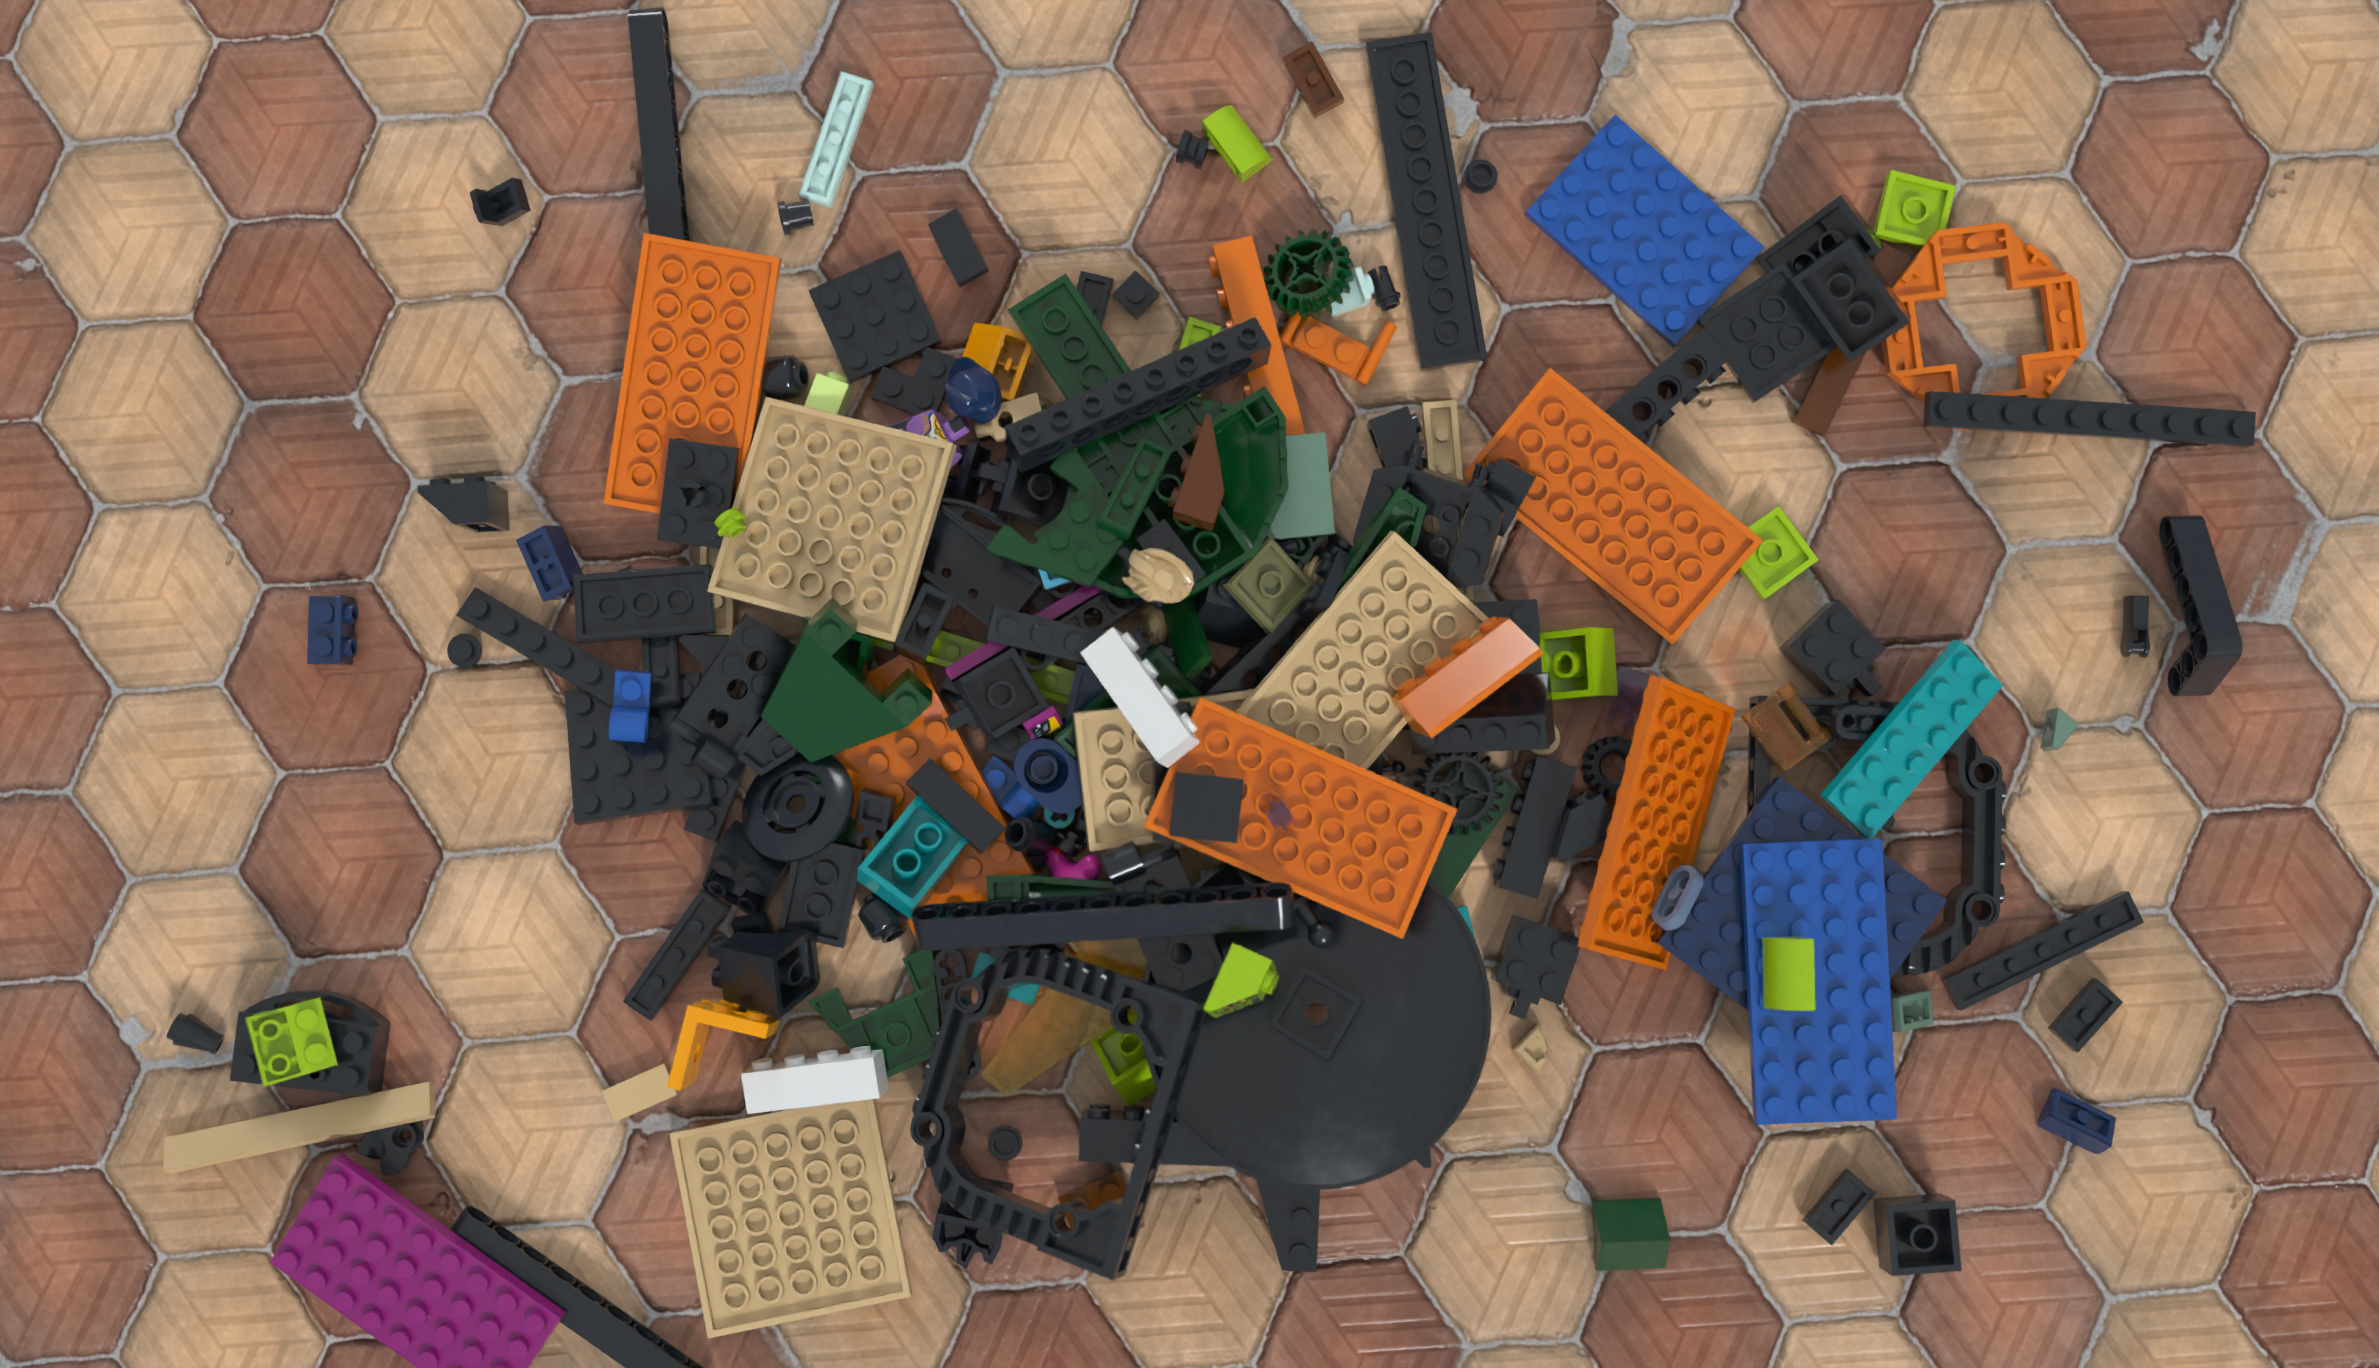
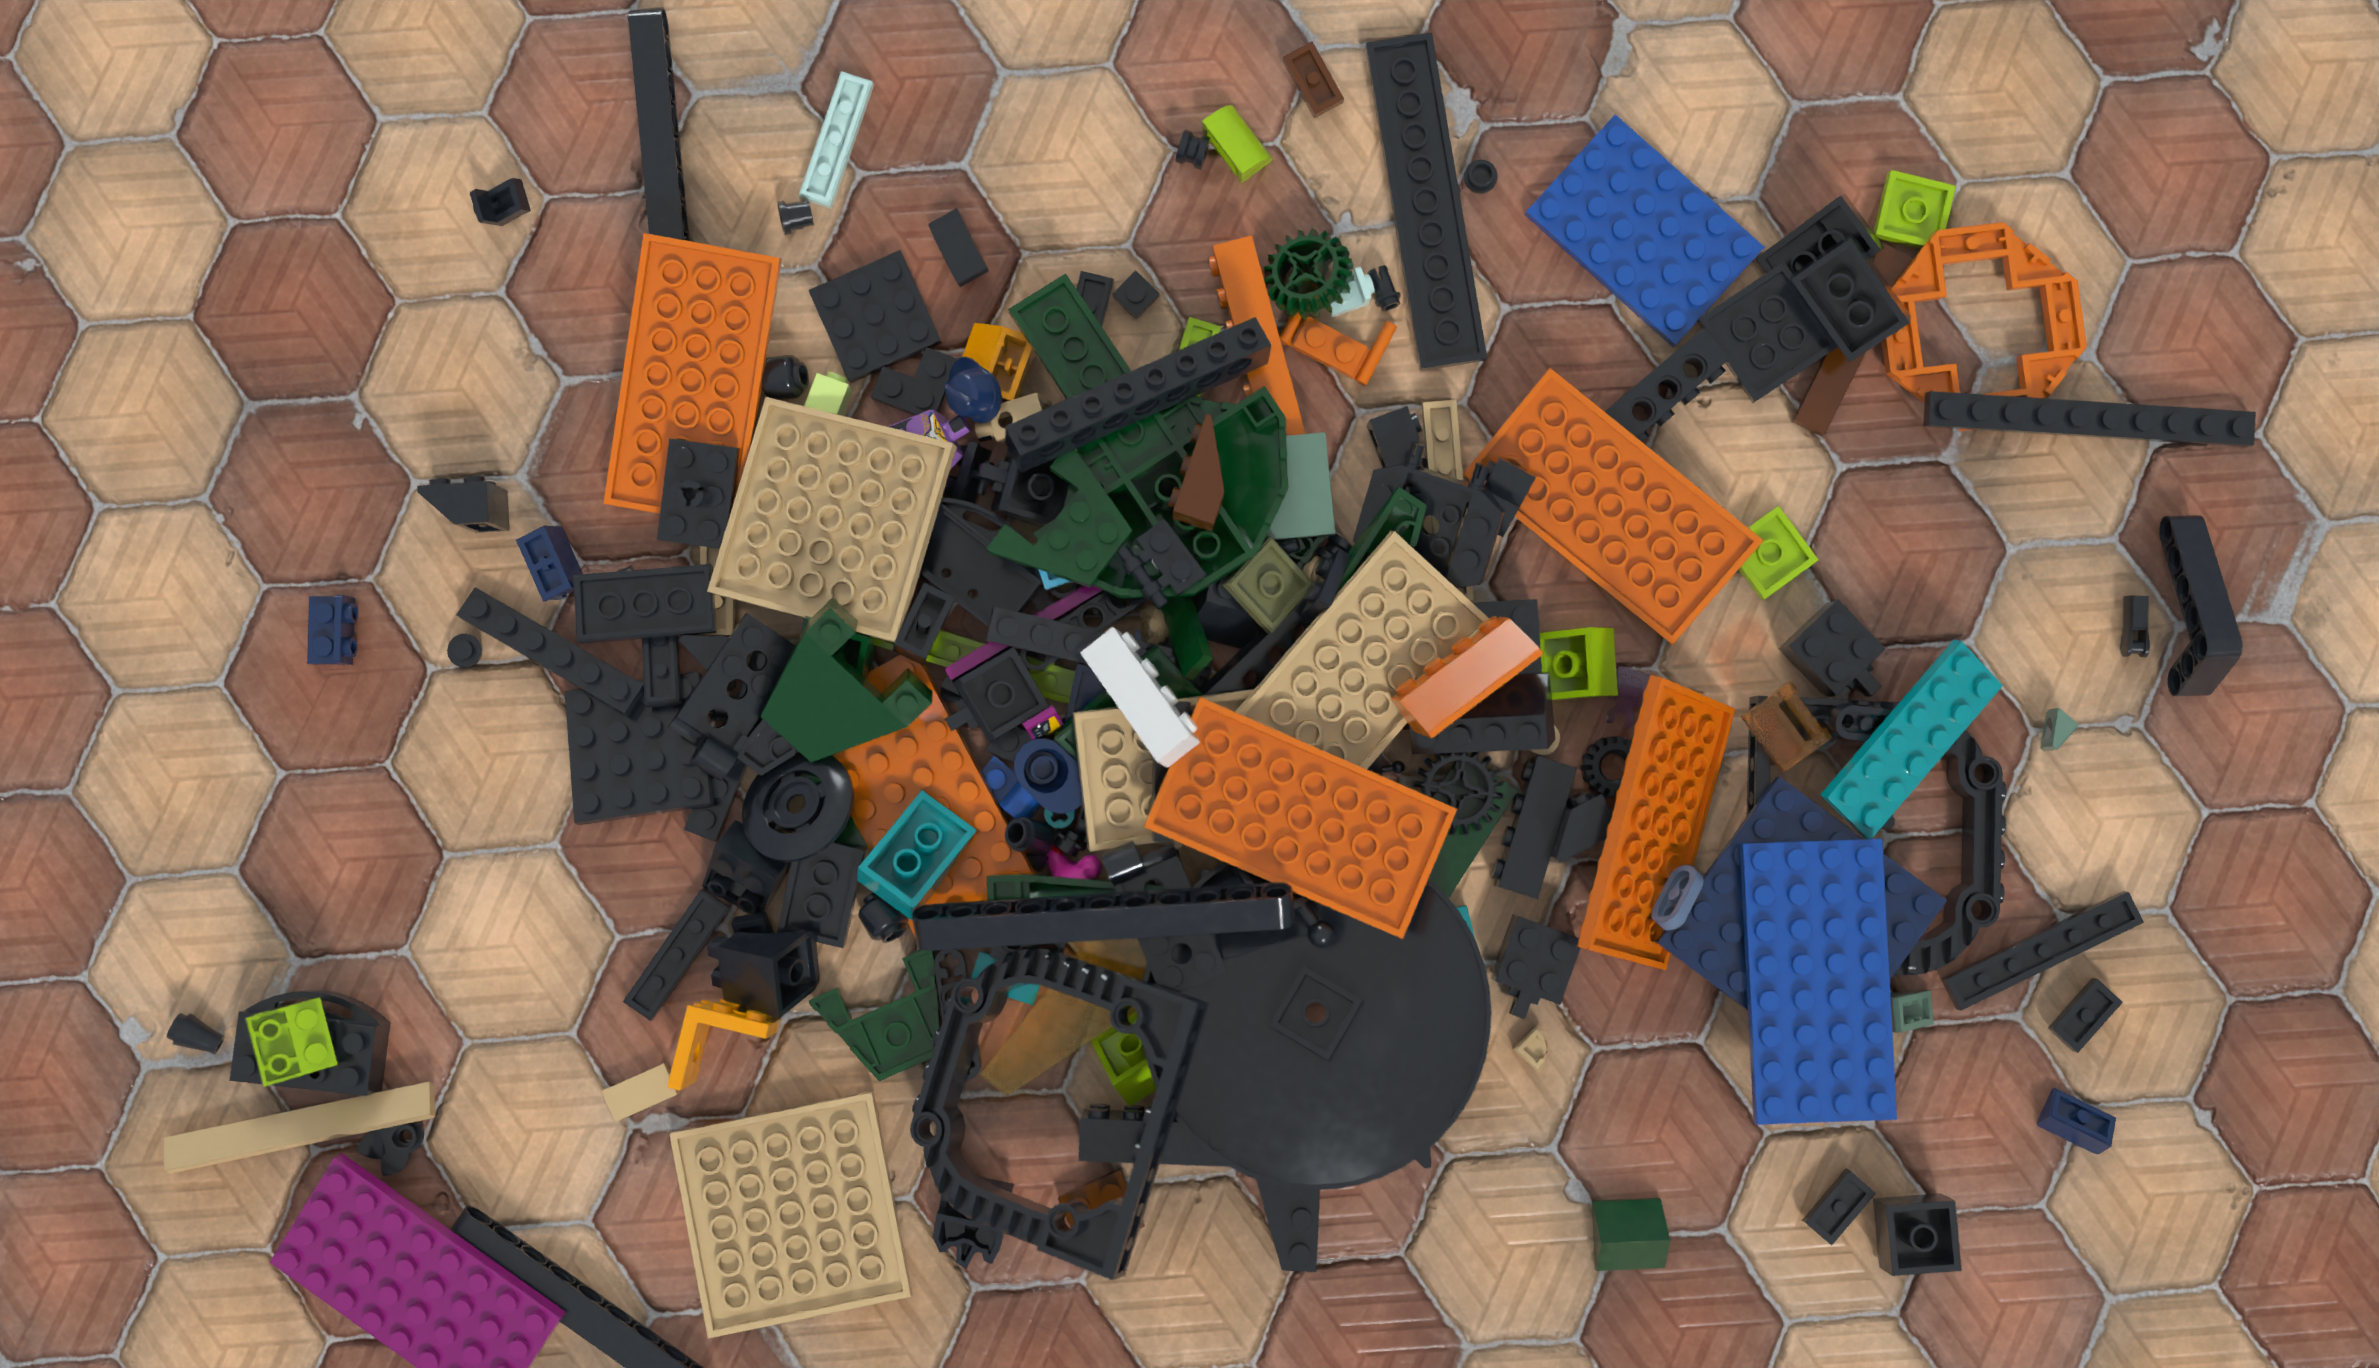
blue plate [609,670,652,743] -> none
lime plate [714,507,747,538] -> none
white brick [741,1046,889,1114] -> none
black plate [854,788,897,849] -> none
black tile [906,758,1005,855] -> none
black plate [988,1126,1023,1161] -> none
dark green tile [1096,435,1173,540] -> none
tan hat [1122,548,1194,603] -> none
black piece [1169,772,1244,843] -> none
lime slope [1203,943,1279,1018] -> none
plate [1264,797,1295,831] -> none
lime brick [1762,937,1815,1011] -> none

